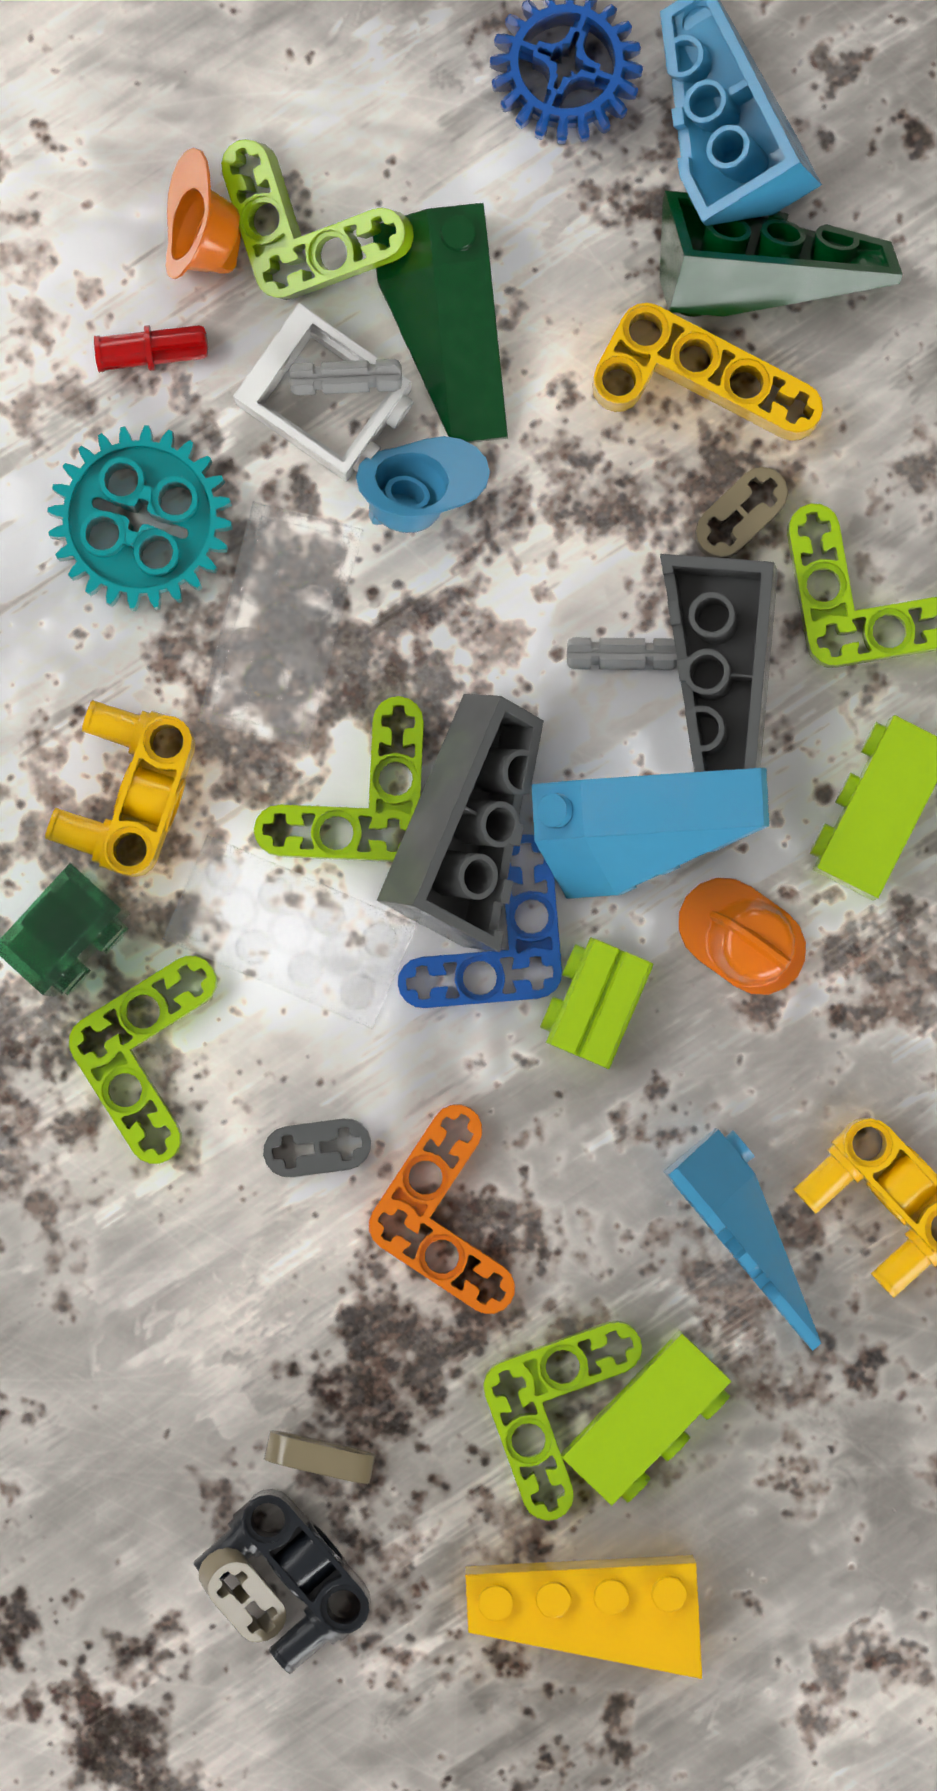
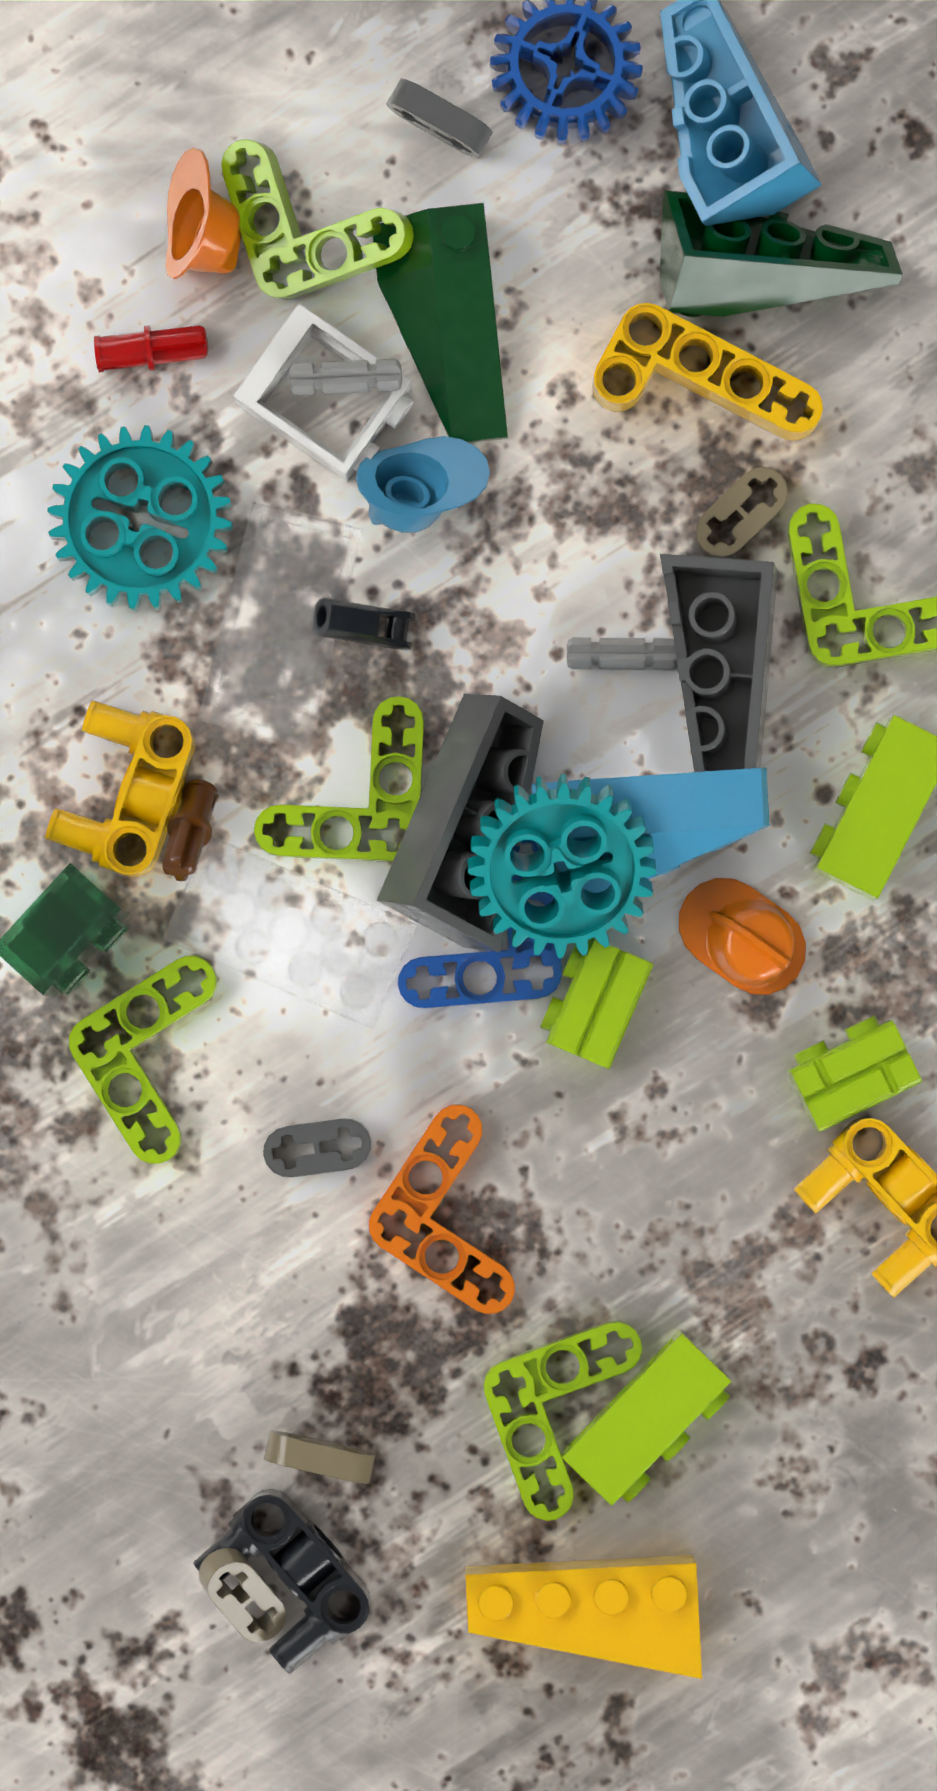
dark azure wedge [663,1128,821,1351] -> none
none -> reddish brown axle [162,779,219,881]
none -> black bar [312,597,415,650]
none -> dark grey beam [386,78,493,158]
none -> teal gear [468,774,656,958]
none -> lime brick [786,1015,923,1132]

